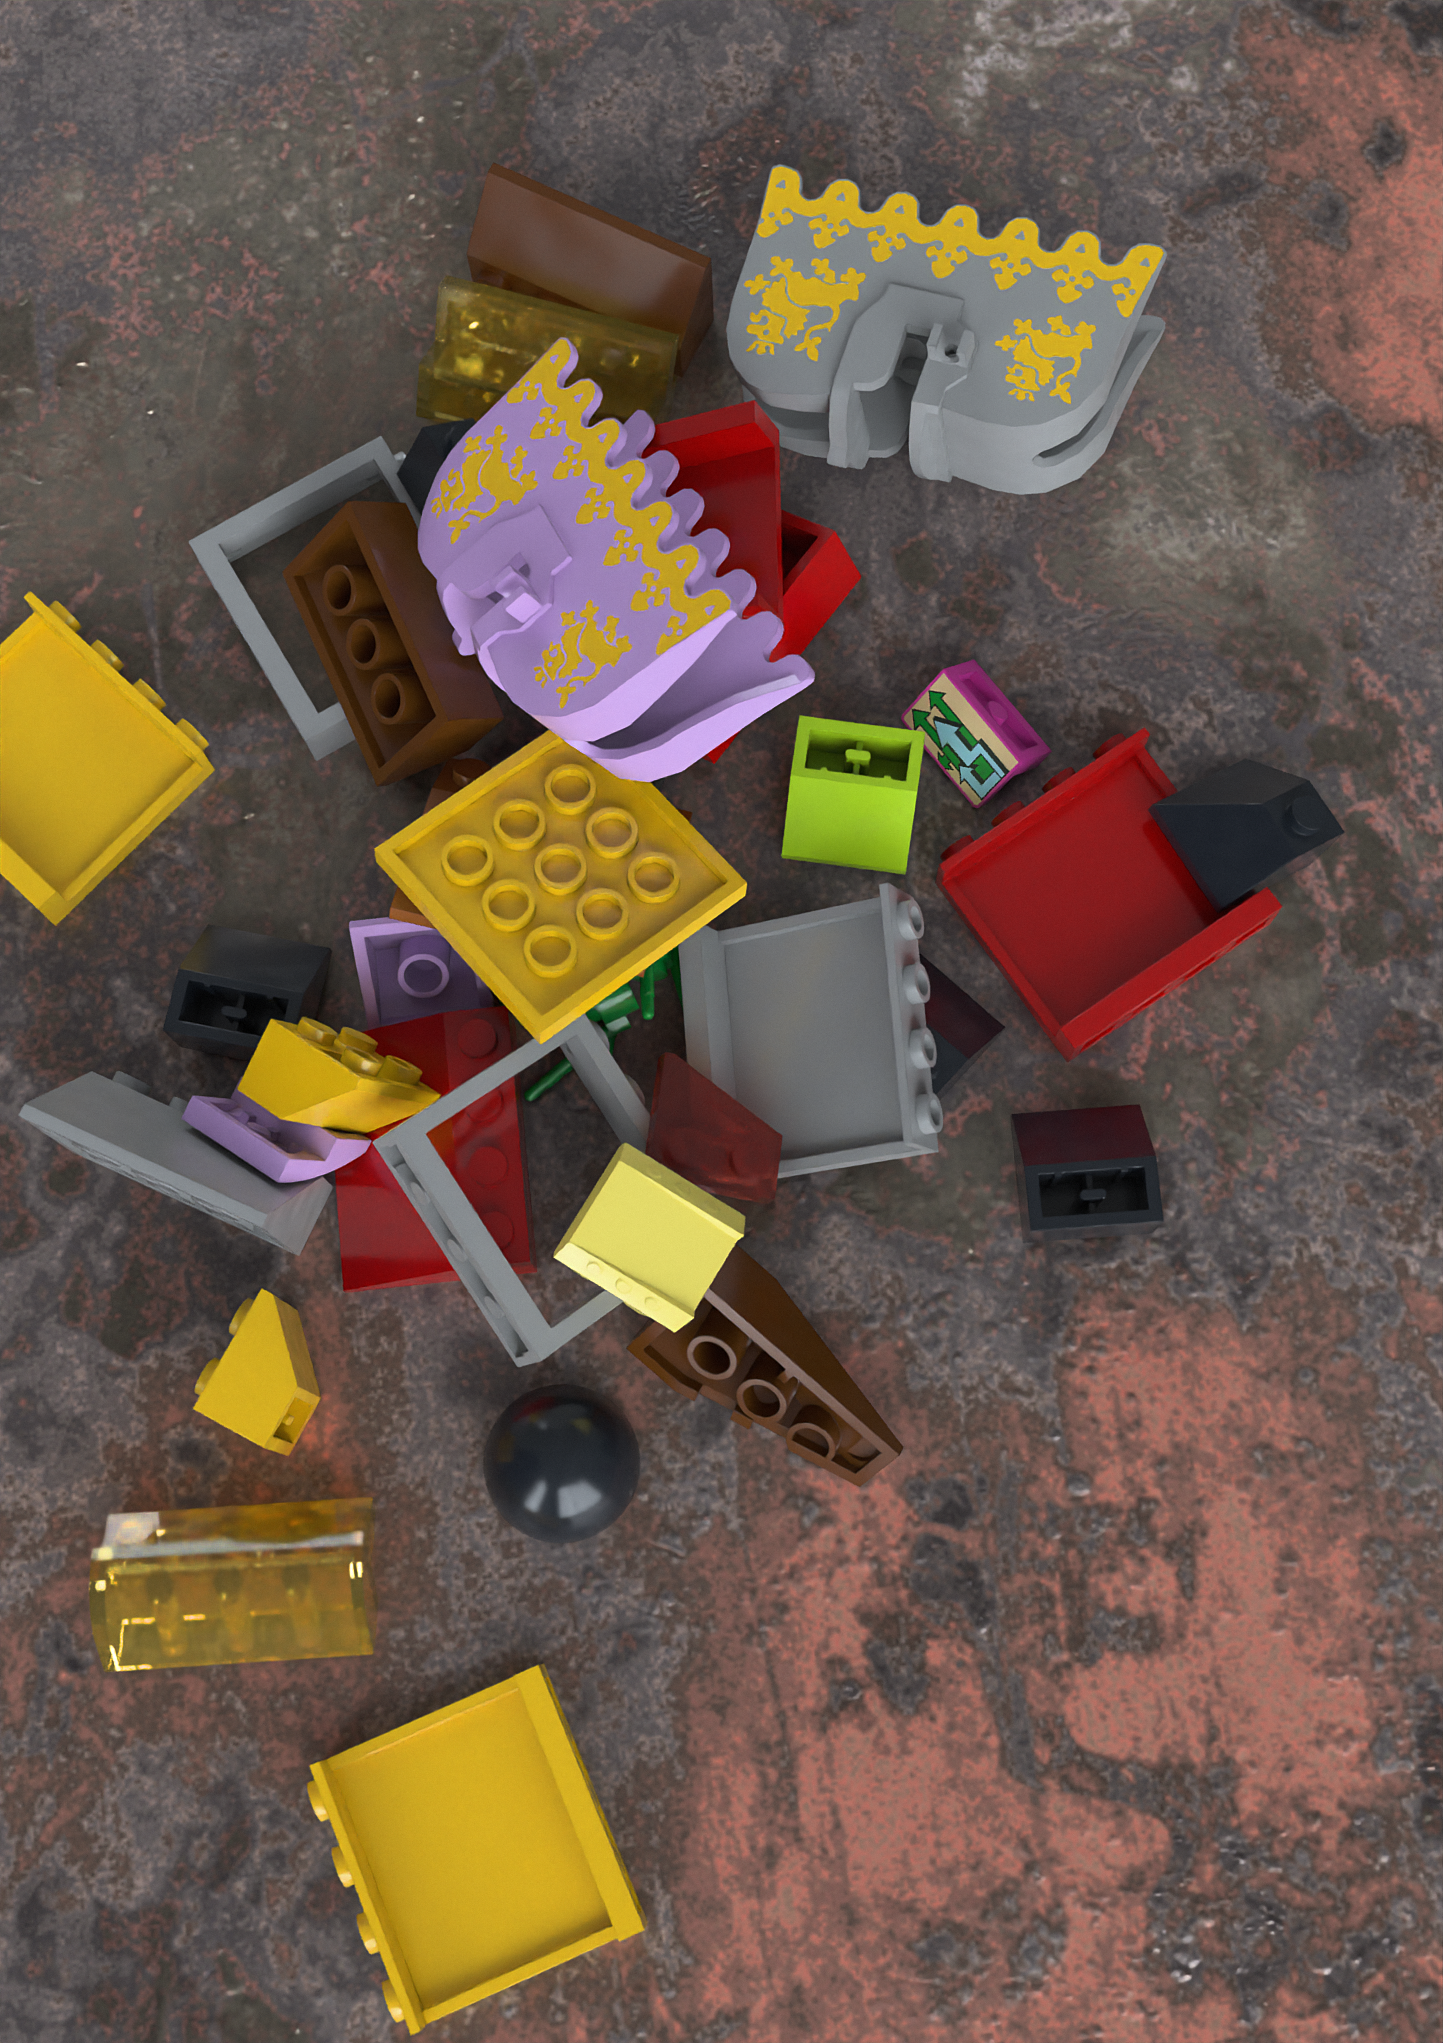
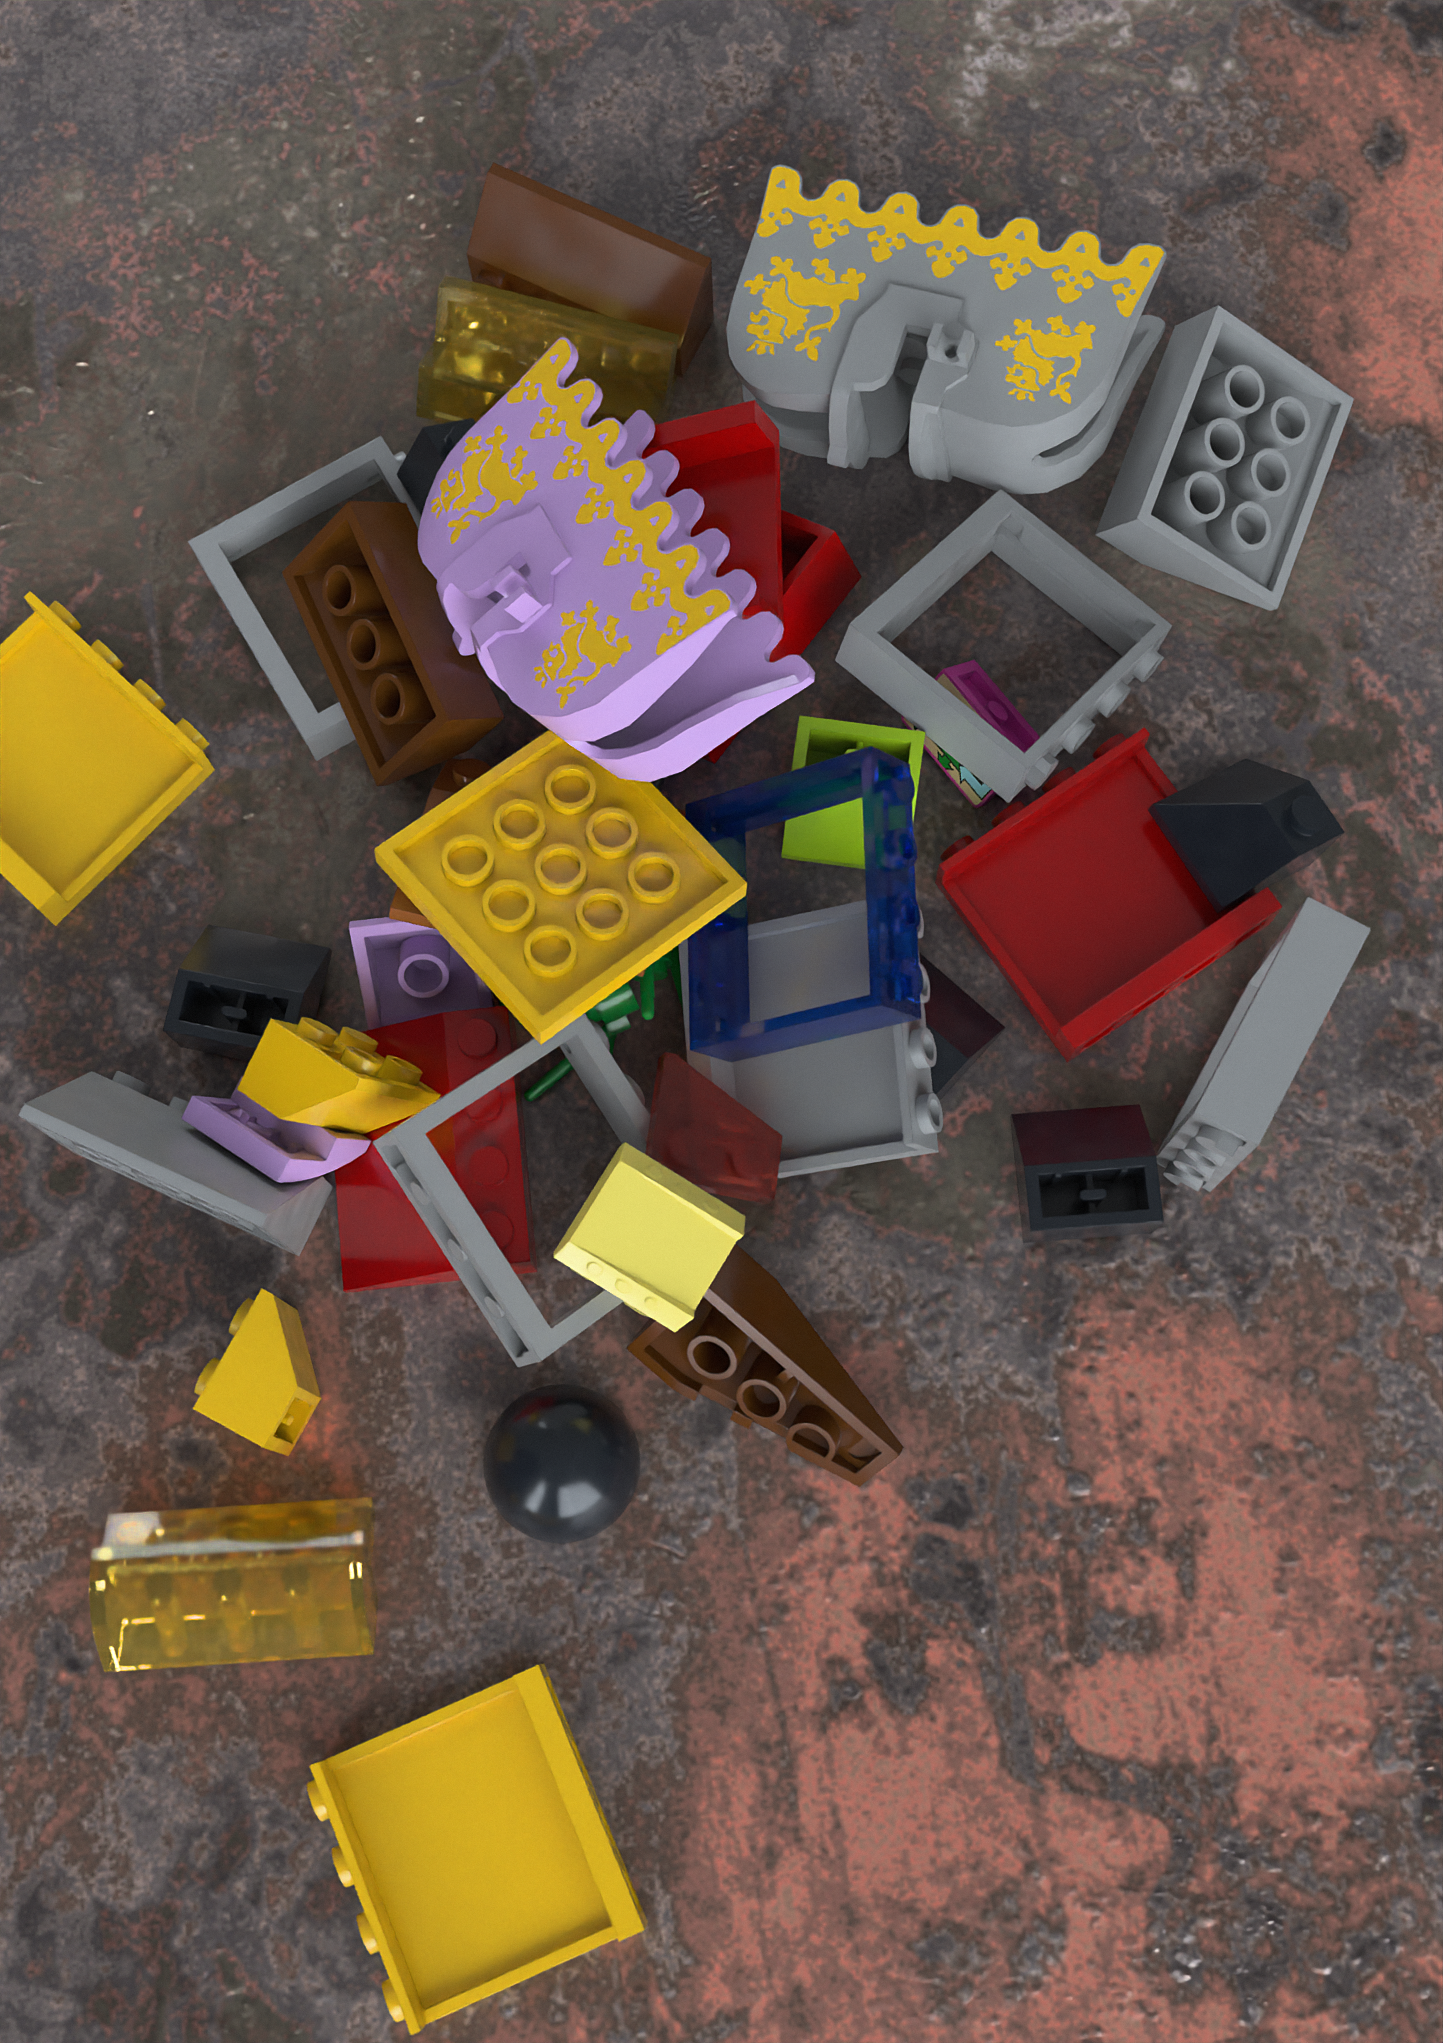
none -> clear blue window [685,746,923,1063]
none -> light grey window [835,489,1172,803]
none -> light grey slope [1095,305,1354,611]
none -> light grey window [1156,897,1371,1192]

